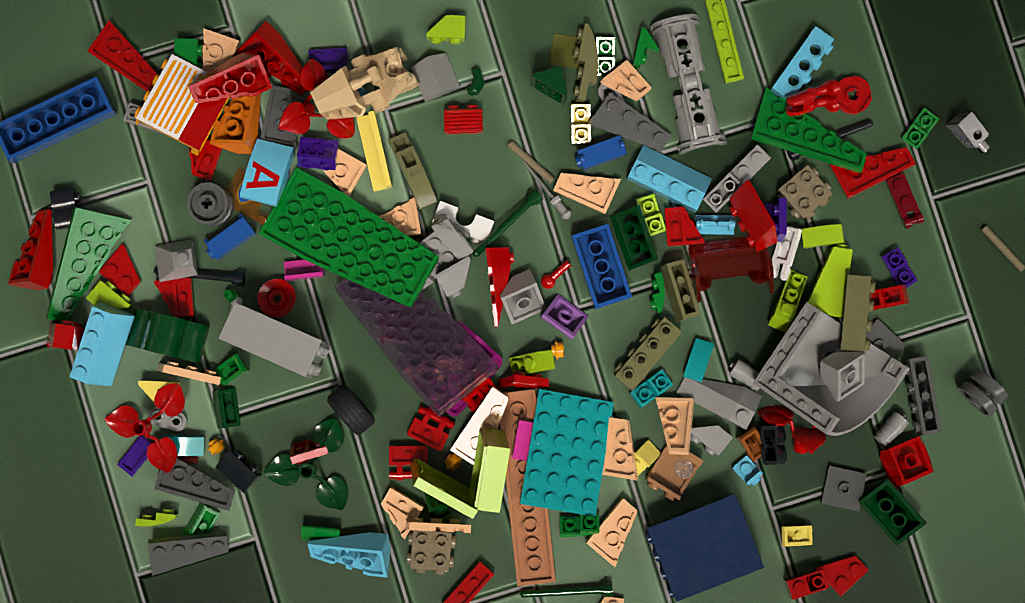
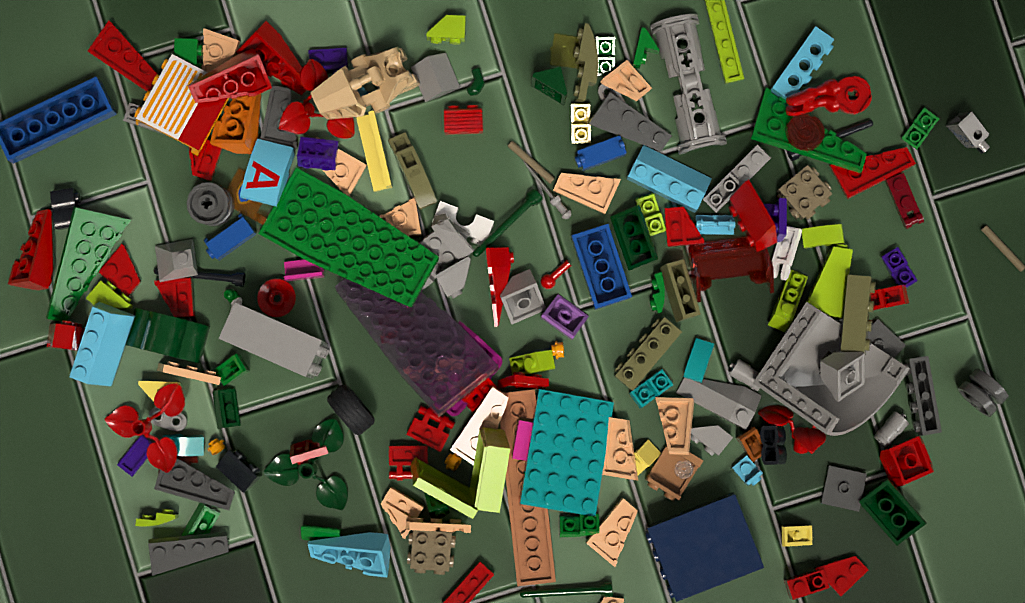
none -> clear red tile [786,114,825,151]

